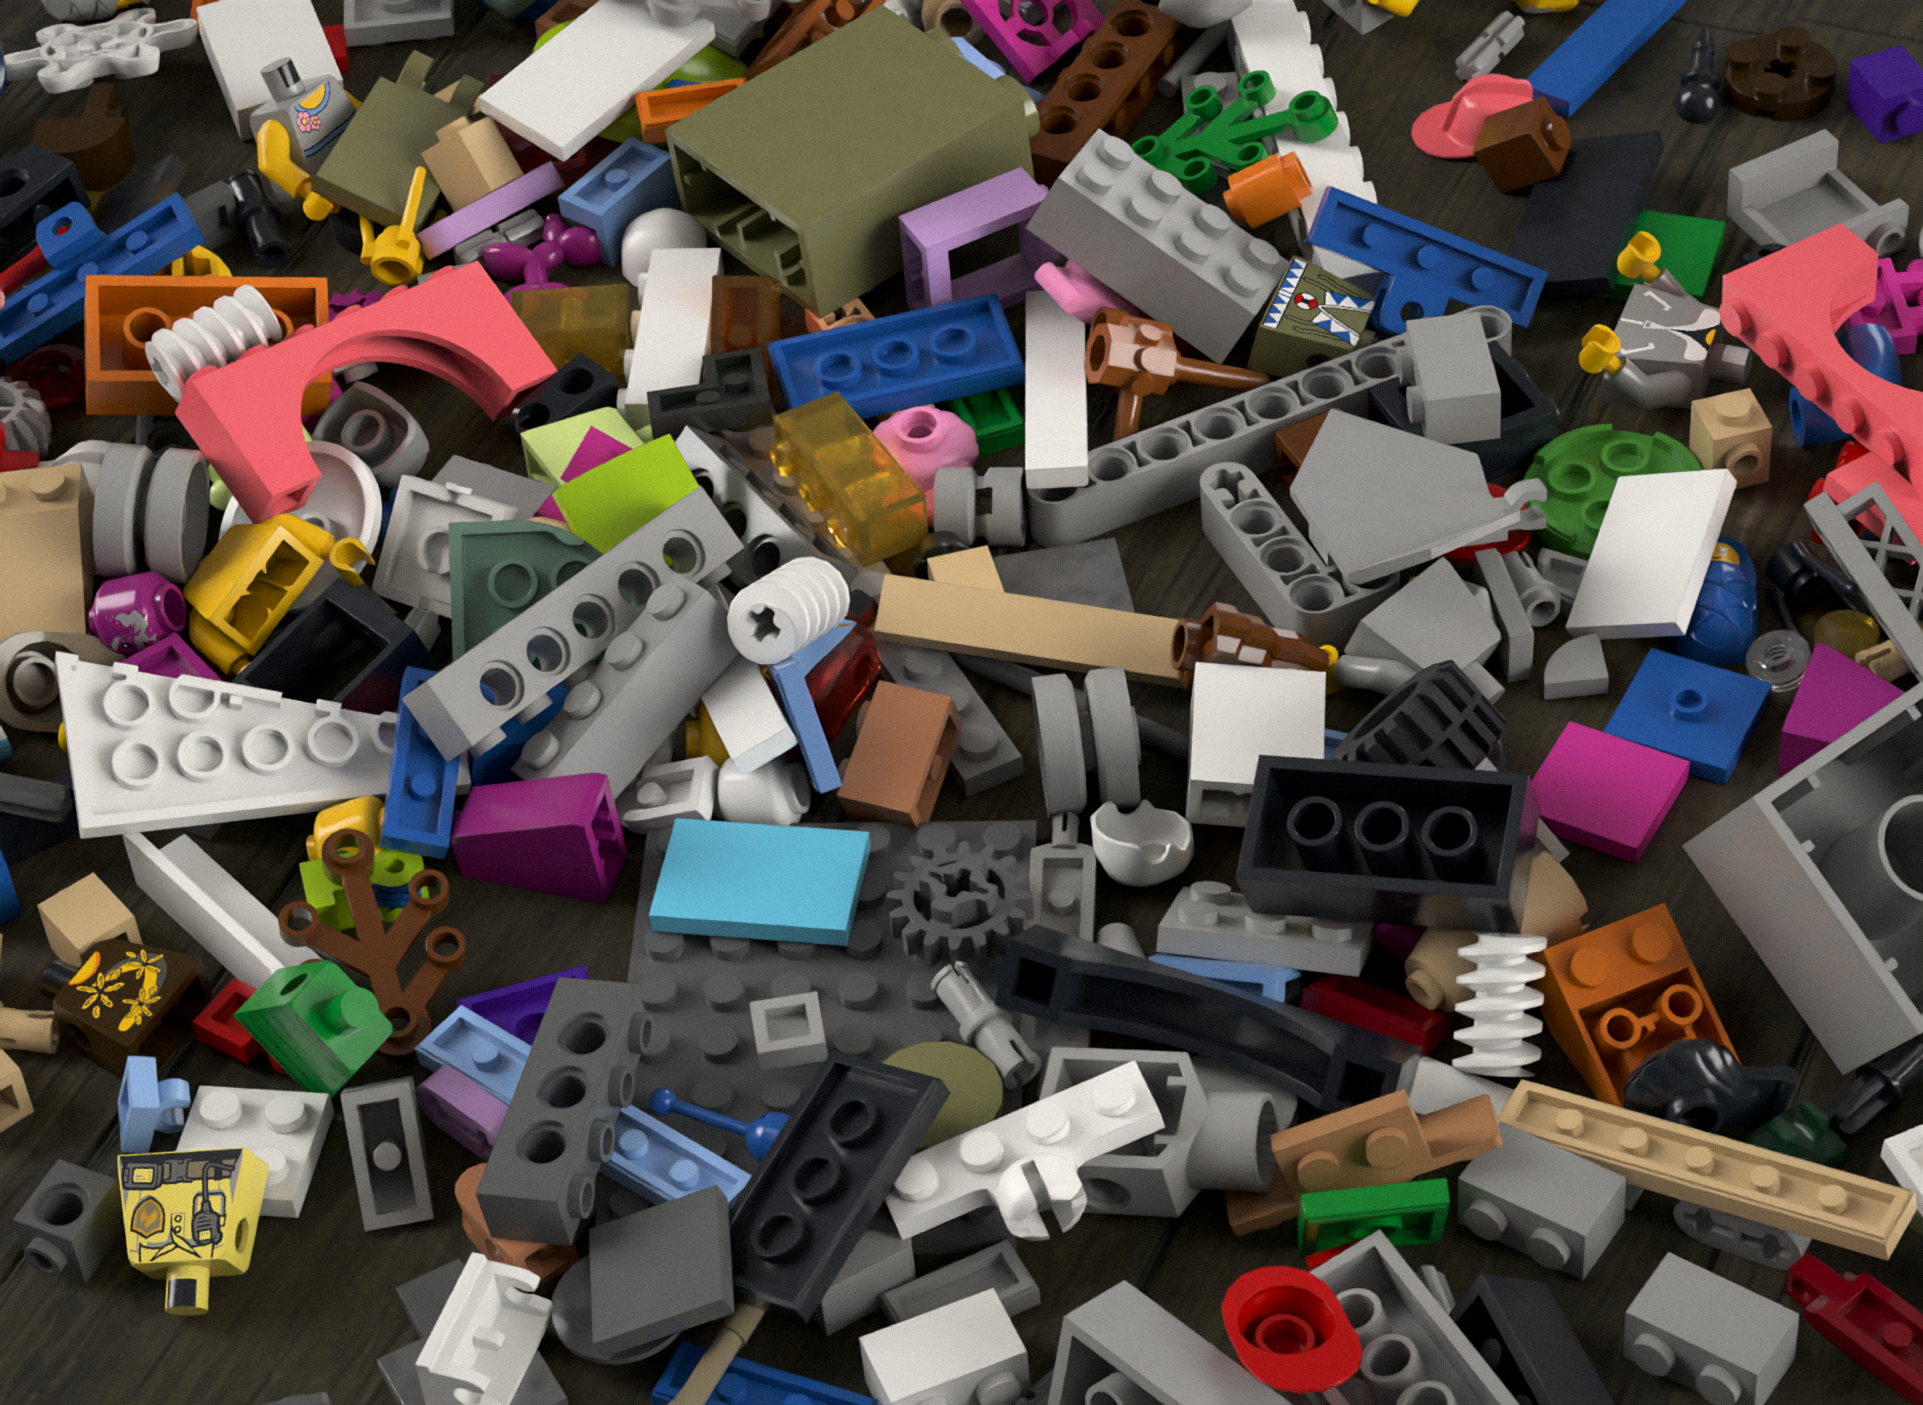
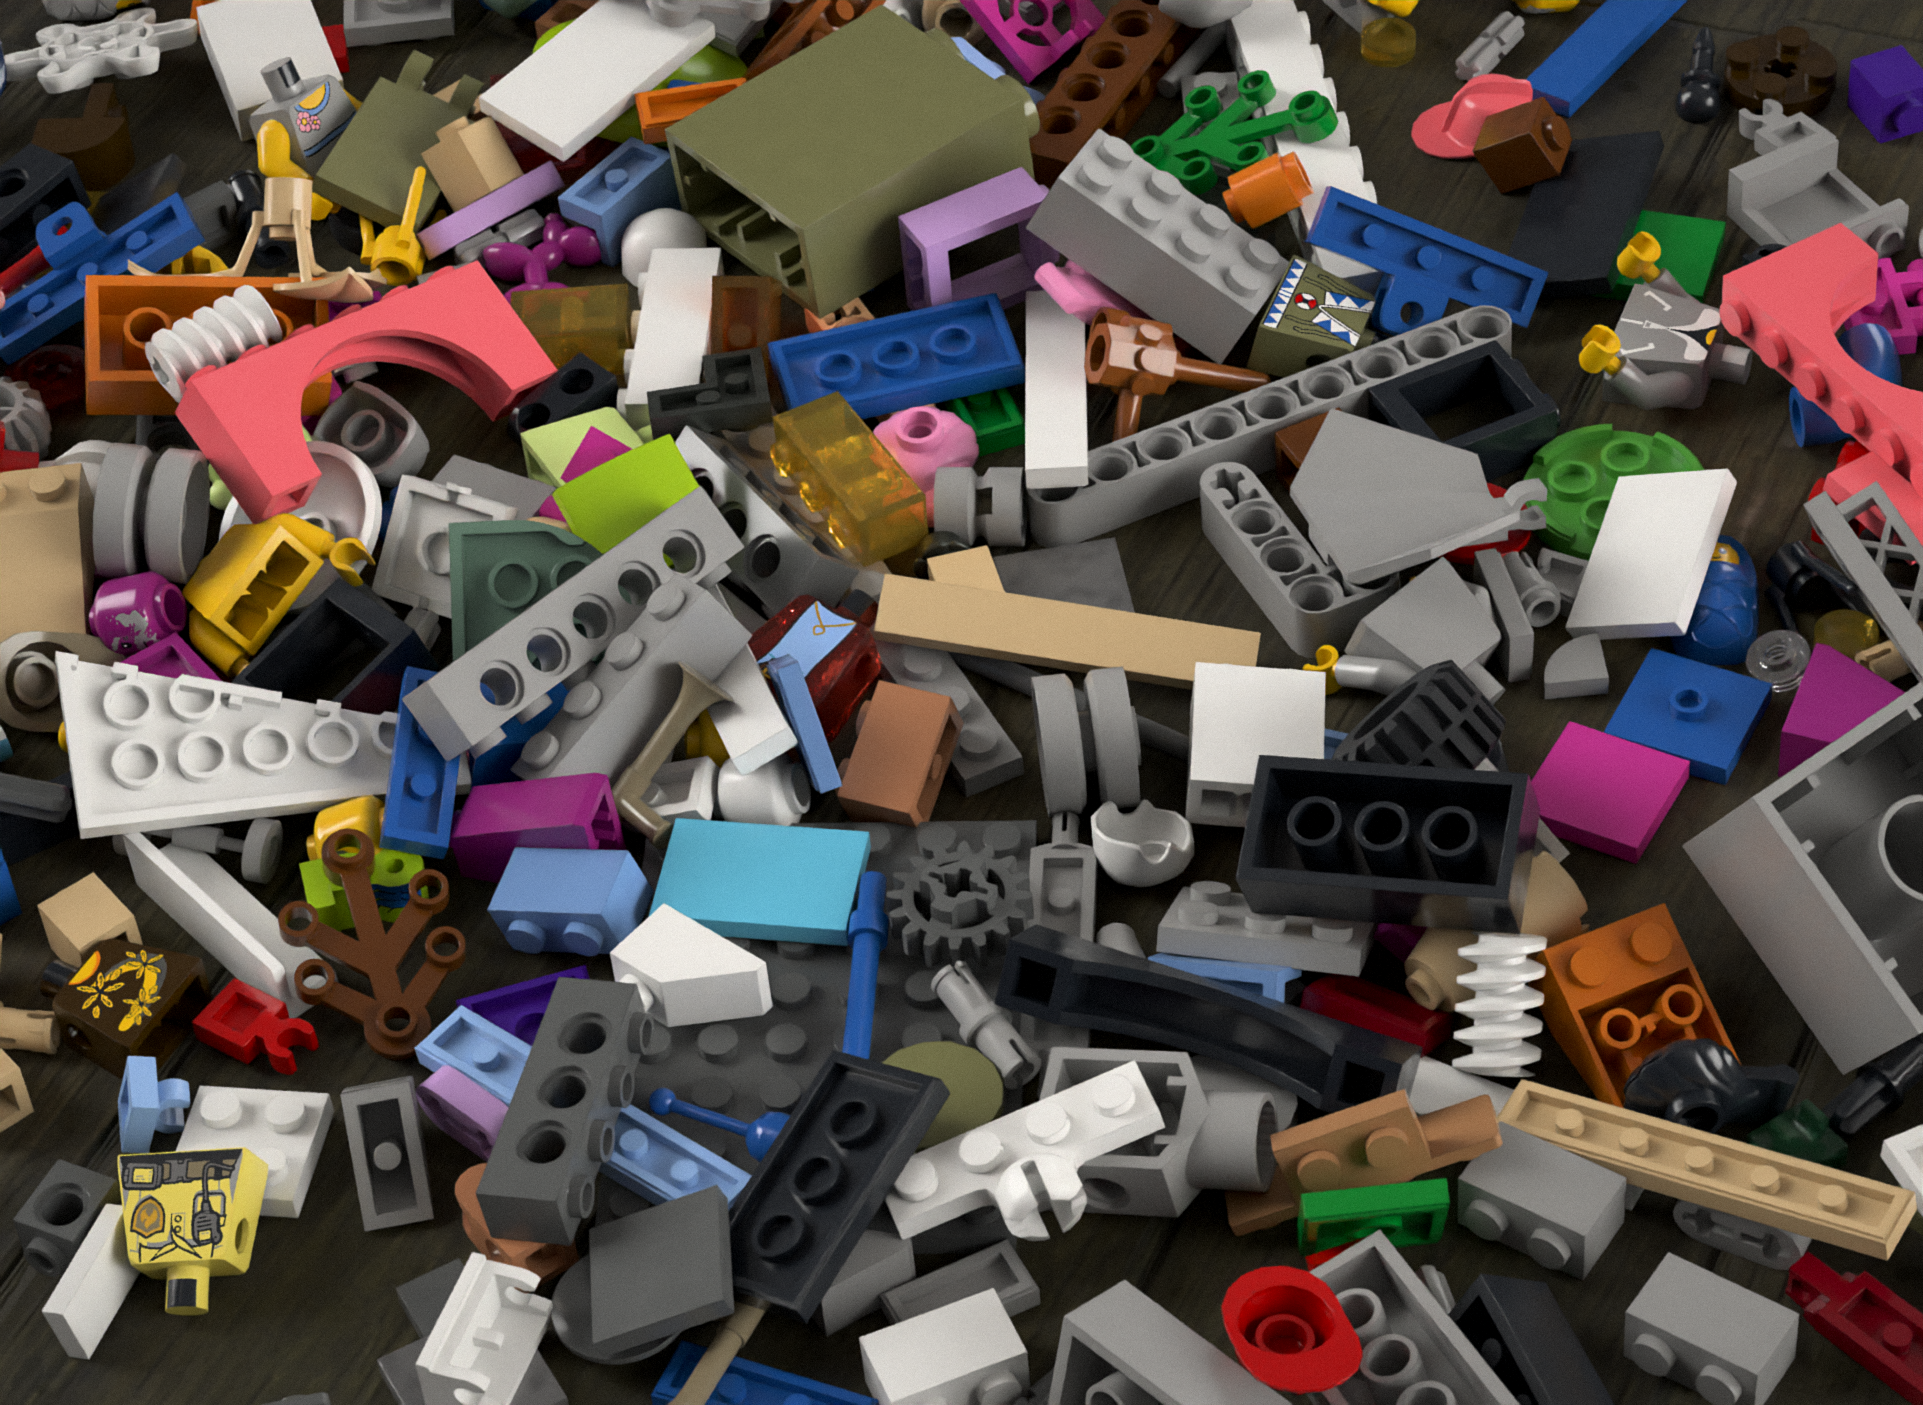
green torso [233,959,394,1099] -> none
white piece [727,557,850,664] -> none
light grey plate [749,991,828,1071] -> none
reddish brown rock [1170,602,1329,691] -> none
light grey brick [1396,312,1501,445] -> none
tan brick [1689,388,1772,489] -> none
none -> white tile [42,1203,140,1359]
none -> light grey wheel [112,818,283,884]
none -> tan plant [128,177,387,303]
none -> medium blue brick [487,847,654,956]
none -> white slope [610,903,773,1027]
none -> dark tan piece [611,661,735,849]
none -> blue bar [842,871,889,1059]
none -> clear yellow tile [1361,17,1416,67]
none -> light grey plate [1739,98,1836,155]

